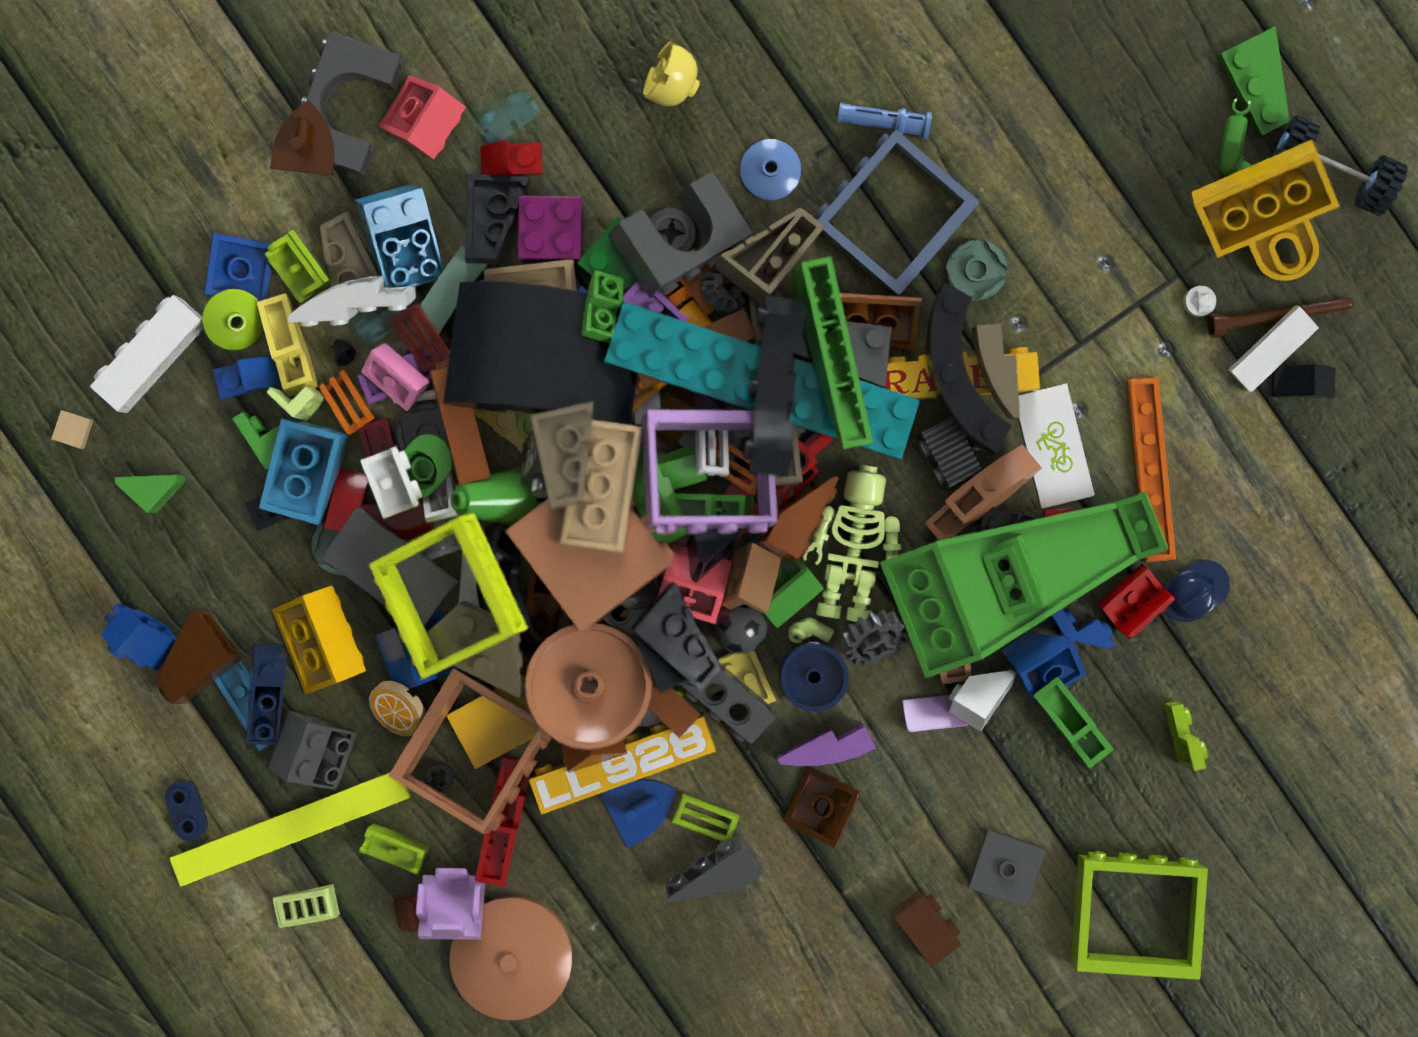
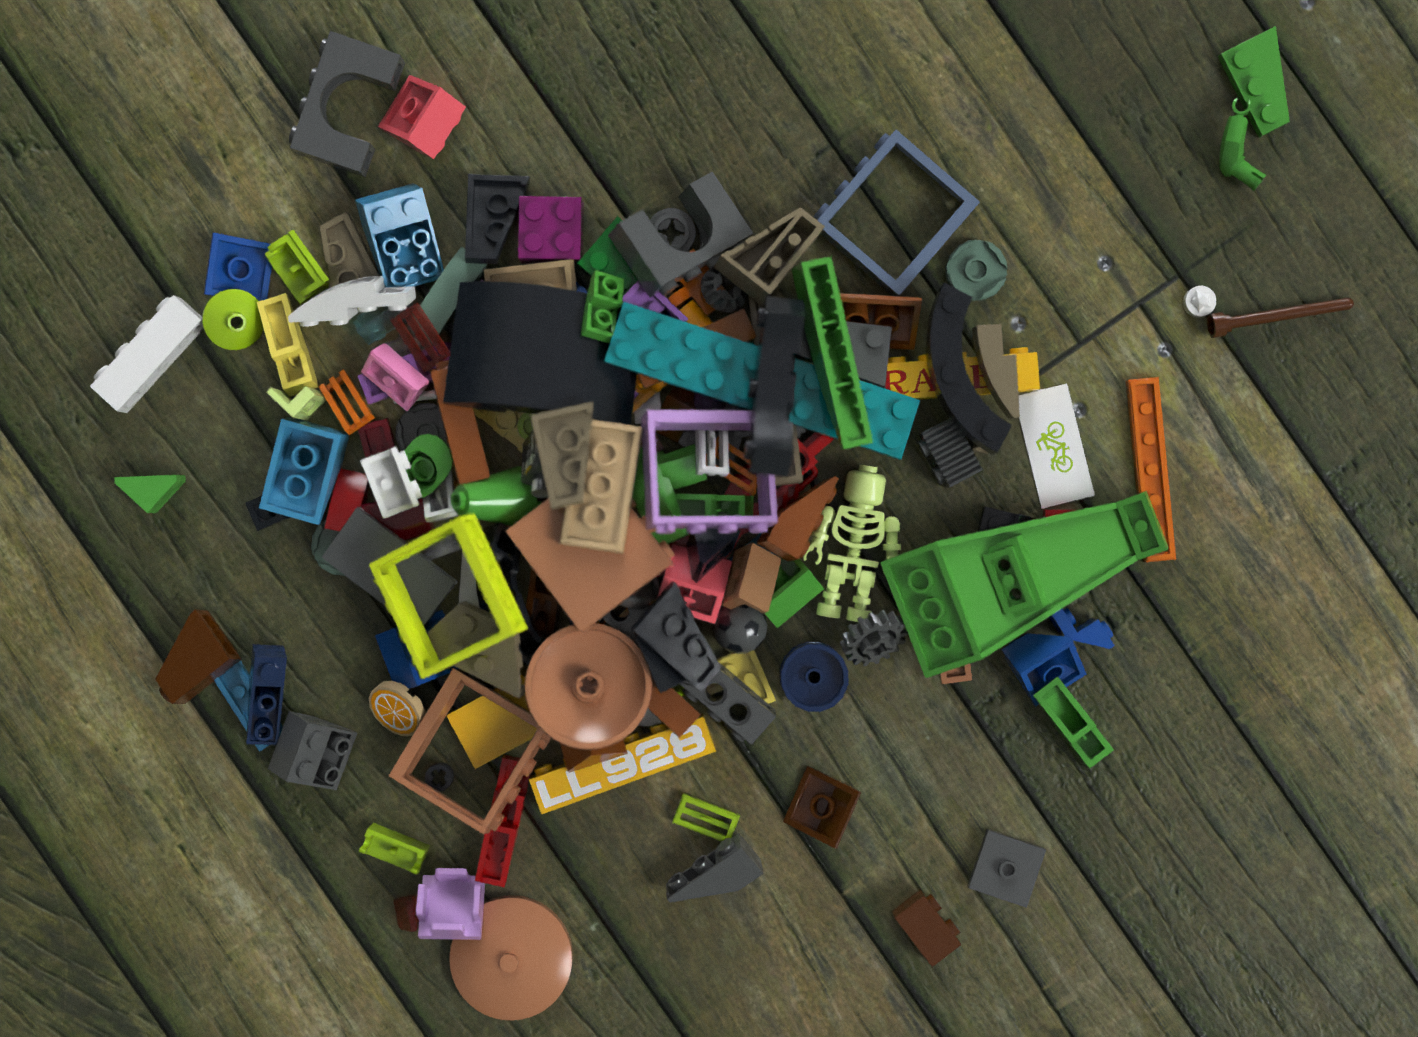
tan tile [52,410,94,449] -> none
blue brick [101,603,177,670] -> none
dark blue plate [165,780,208,841] -> none
neon yellow tile [169,772,411,887] -> none
blue slope [213,356,282,400] -> none
bright green slope [233,412,280,471] -> none
reddish brown shield [270,100,334,176] -> none
yellow slope [272,585,366,695] -> none
yellowish green slope [272,884,340,928] -> none
black hinge [328,339,356,367] -> none
clear light blue hinge [477,90,541,144] -> none
red slope [480,139,543,176] -> none
blue shield [600,780,677,848] -> none
light yellow cylinder [643,41,700,106] -> none
medium blue dish [740,139,801,201] -> none
medium lavender slope [776,723,876,766] -> none
yellowish green arm [788,617,835,643] -> none
medium blue pin [837,102,932,140] -> none
lavender slope [902,694,969,732] -> none
nougat slope [925,445,1042,540] -> none
white slope [949,670,1017,732] -> none
lime window [1071,851,1208,980] -> none
red bracket [1096,564,1175,639] -> none
dark blue piece [1164,560,1230,622] -> none
lime plate [1164,701,1208,771] -> none
yellow brick [1191,140,1340,281] -> none
white tile [1228,305,1319,393] -> none
black axle [1270,115,1408,216] -> none
black slope [1272,364,1335,398] -> none

